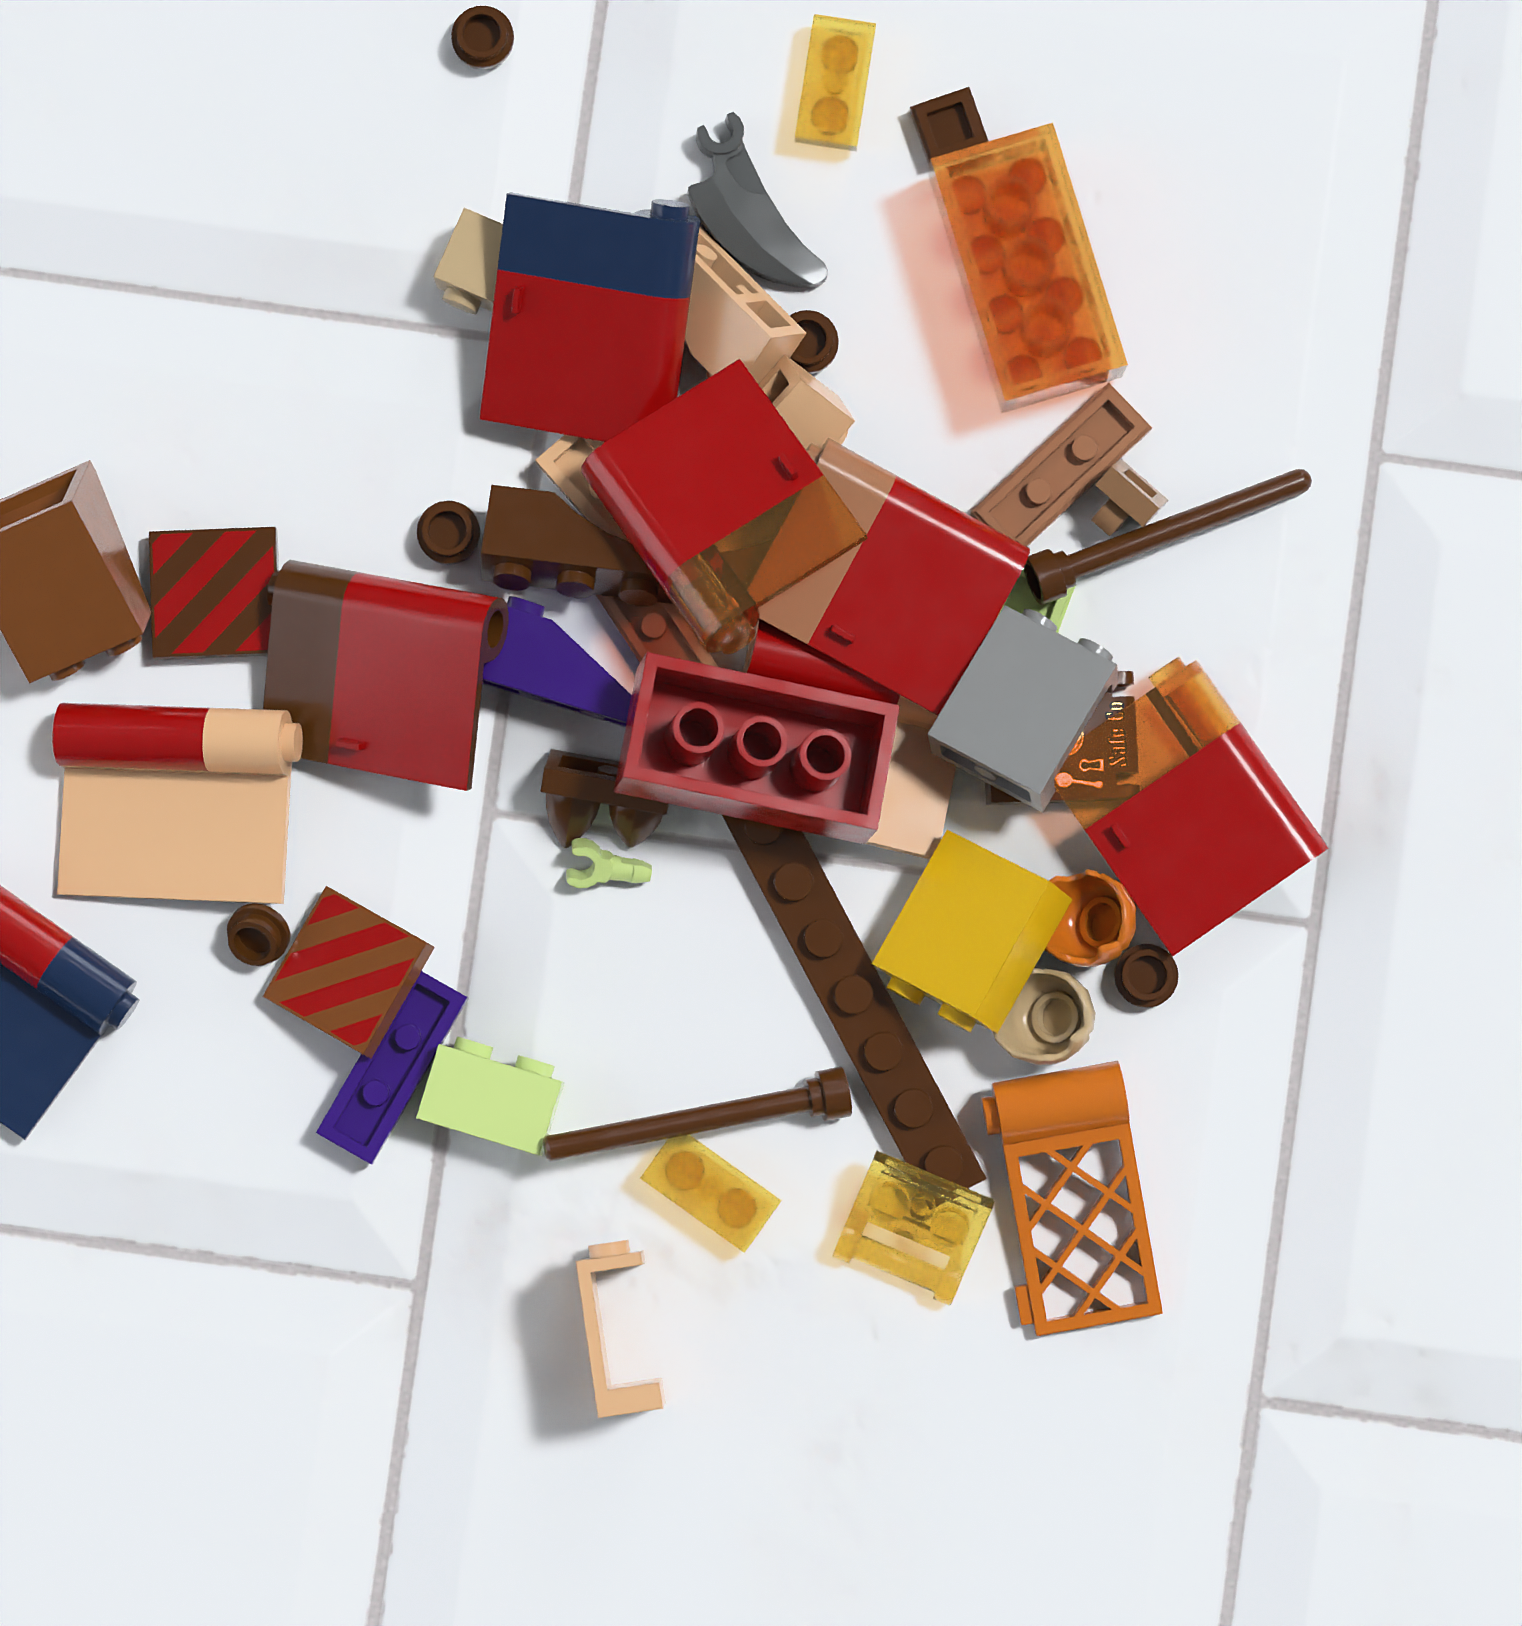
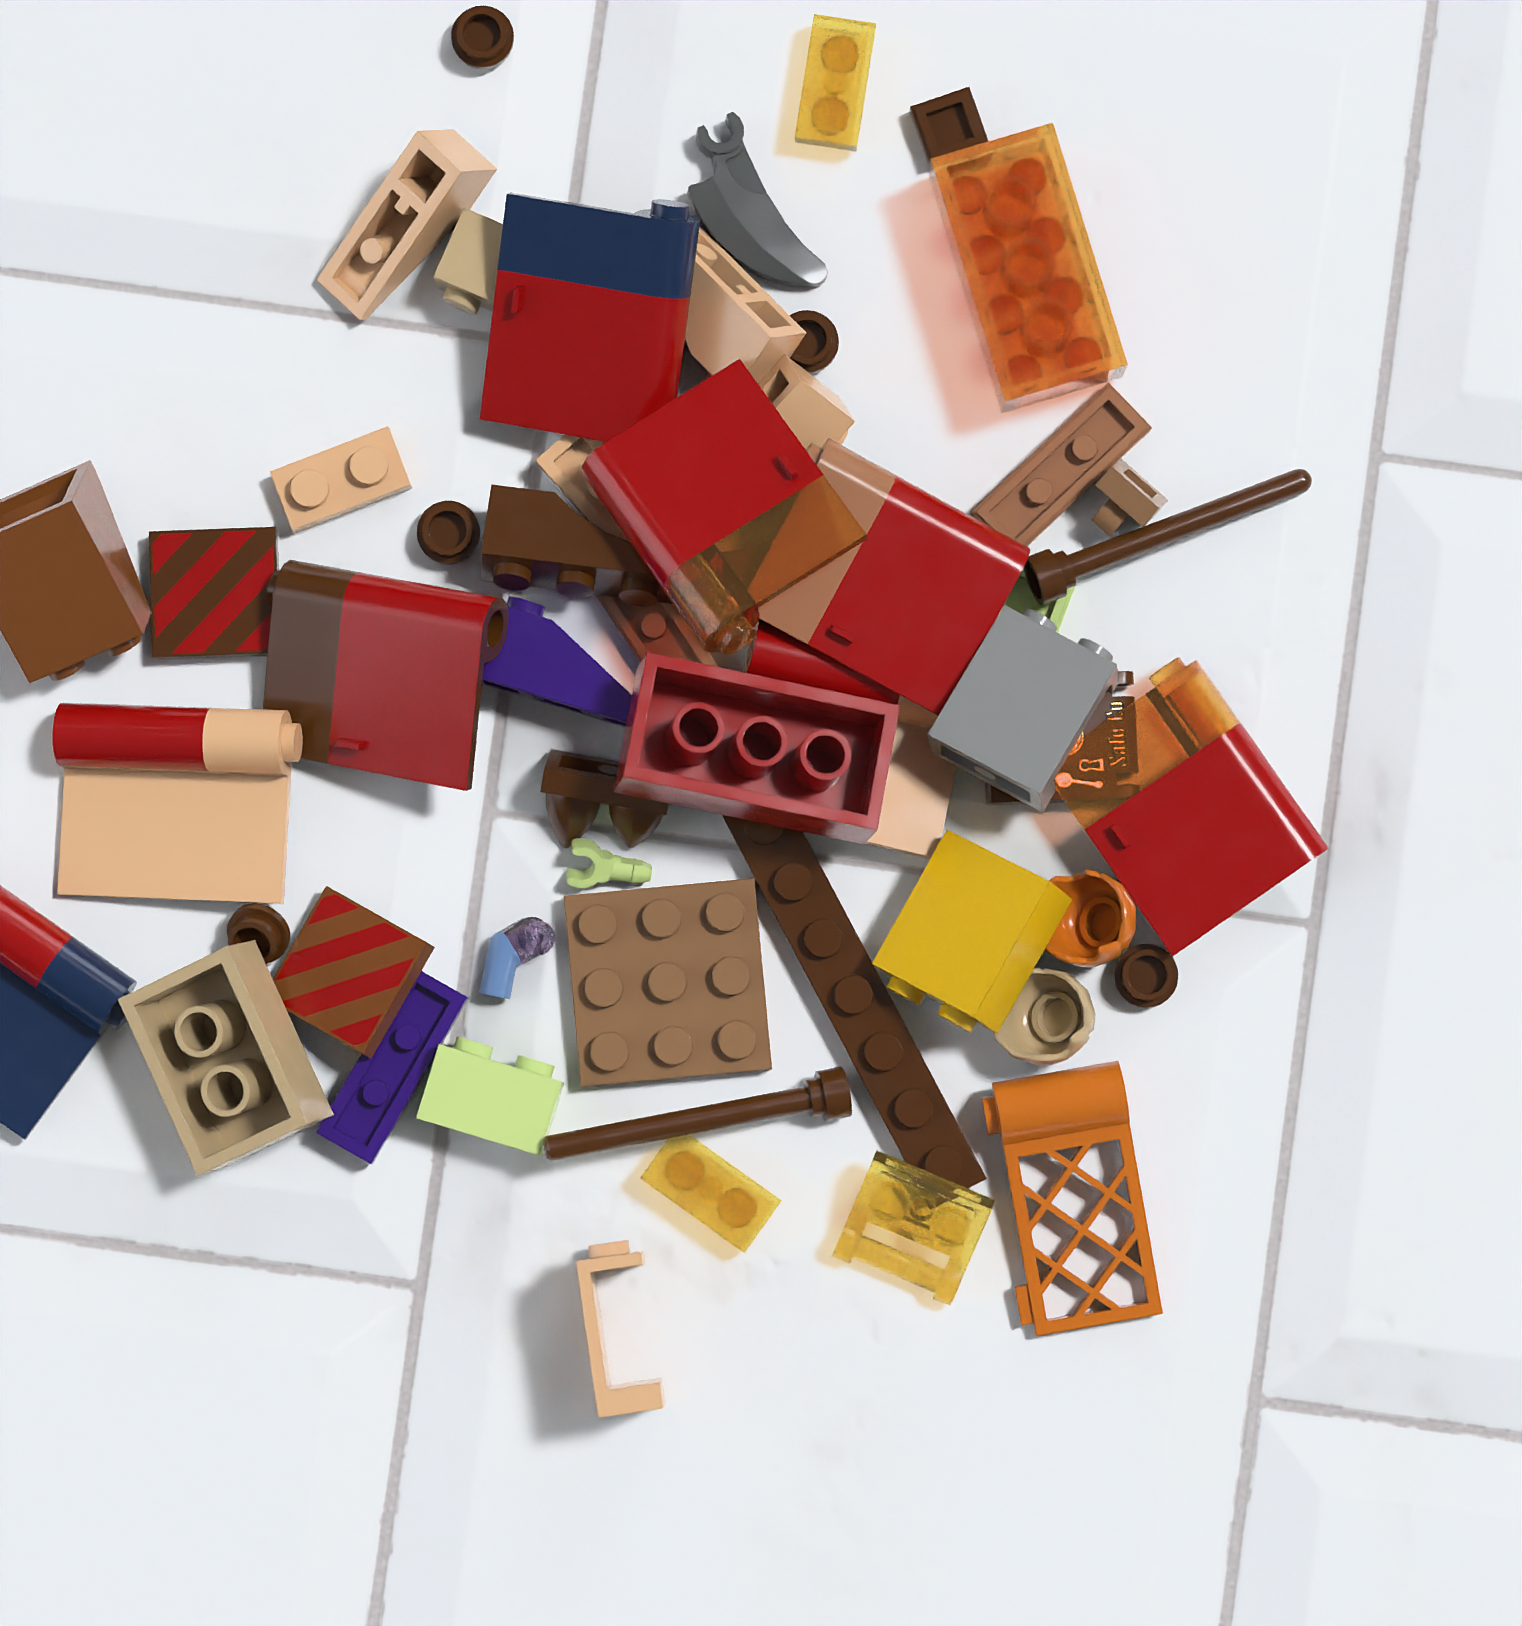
none -> tan brick [118,940,334,1176]
none -> light nougat plate [270,426,412,534]
none -> light nougat slope [316,129,498,320]
none -> arm [479,917,555,999]
none -> medium nougat plate [564,878,772,1087]

